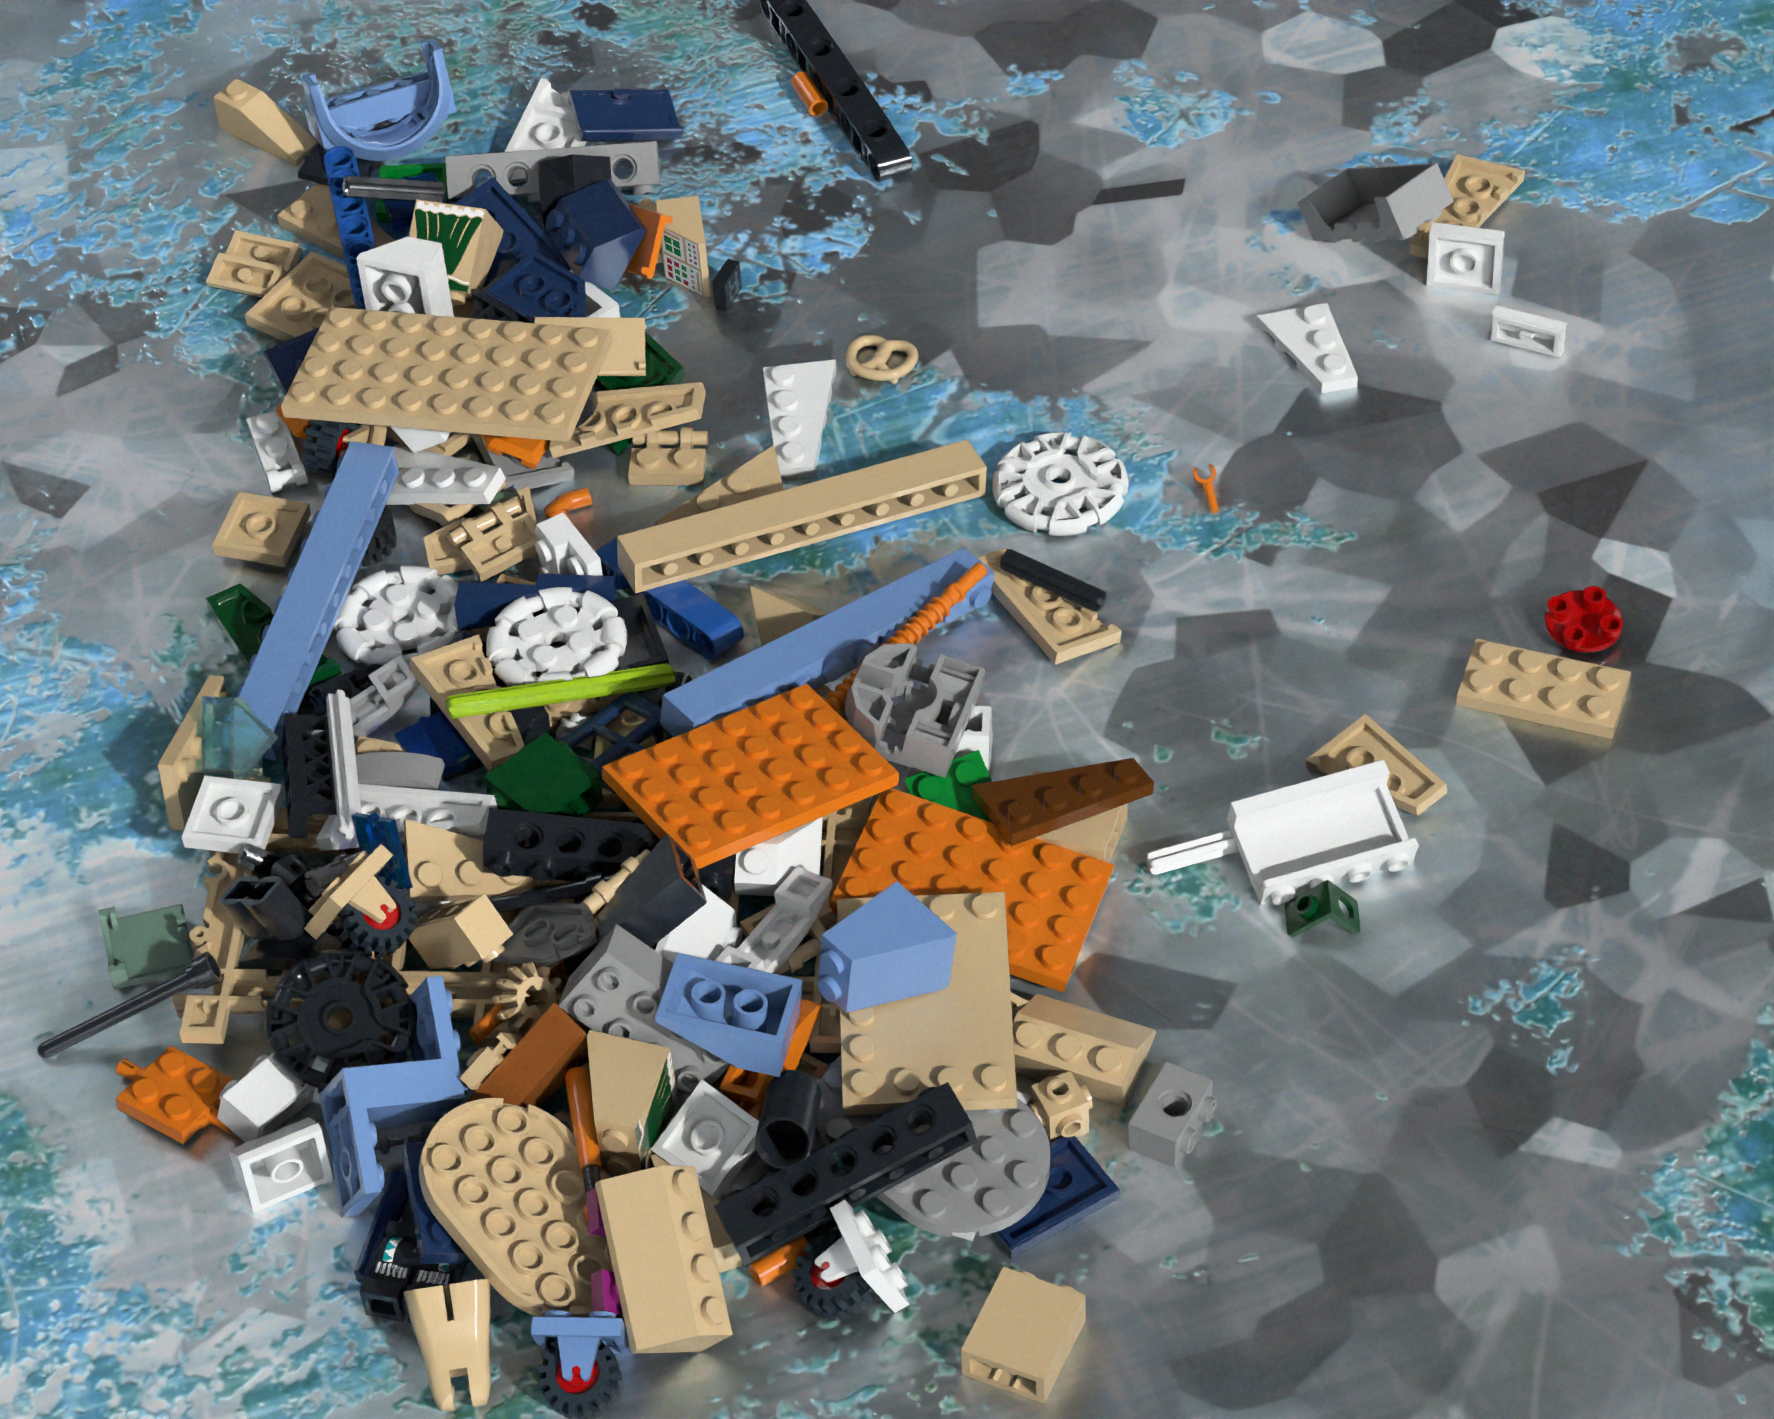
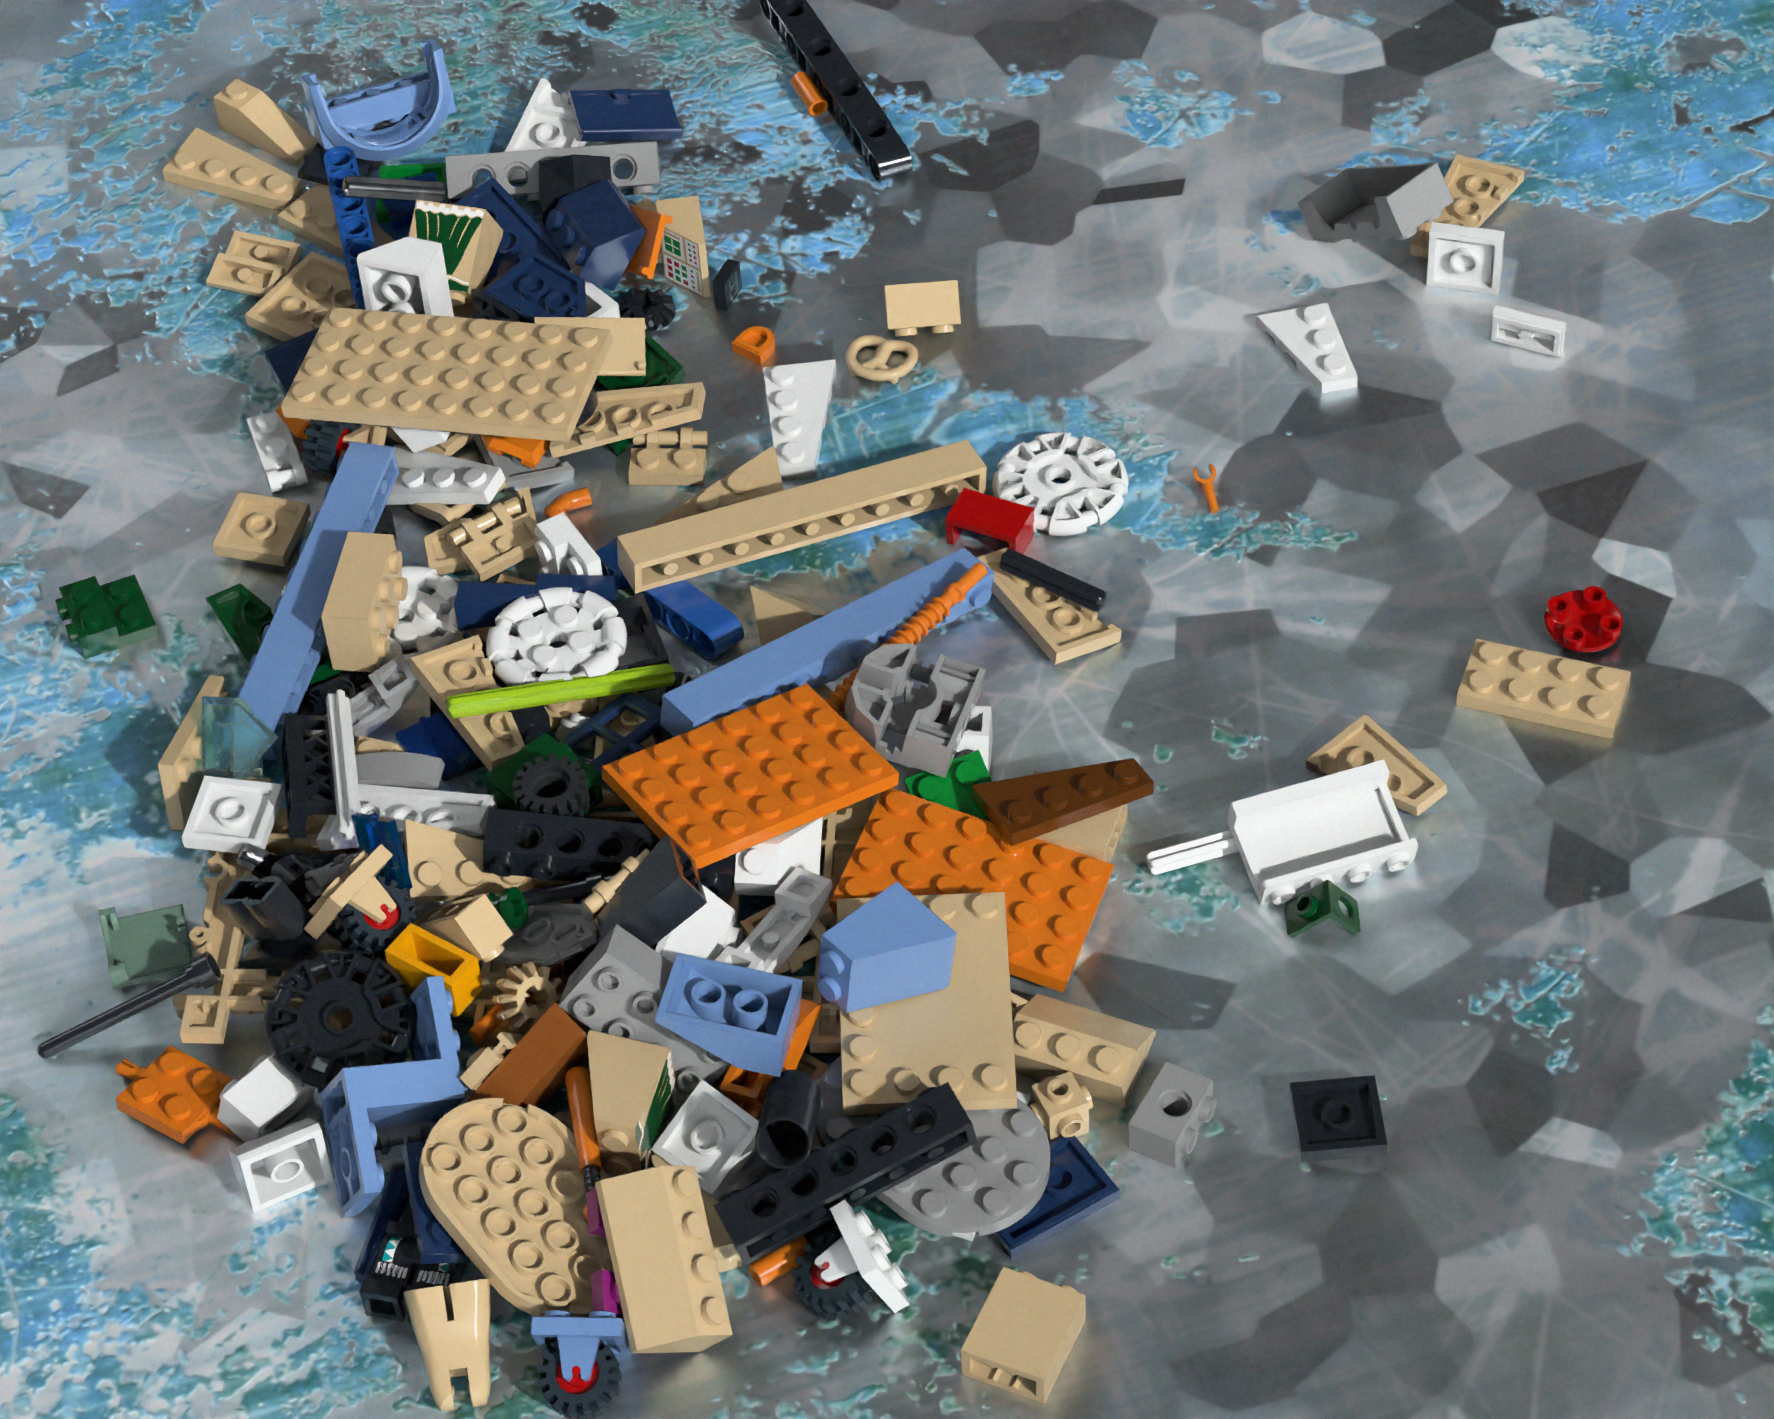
none -> dark green plate [55,574,159,659]
none -> tan wing [162,127,303,211]
none -> tan brick [321,531,408,673]
none -> light orange piece [385,923,483,1017]
none -> dark green wheel [485,887,528,929]
none -> black tyre [513,754,590,818]
none -> black gear [619,287,676,333]
none -> orange tile [731,326,775,365]
none -> tan slope [884,280,961,337]
none -> red panel [945,488,1035,554]
none -> black plate [1289,1075,1388,1162]

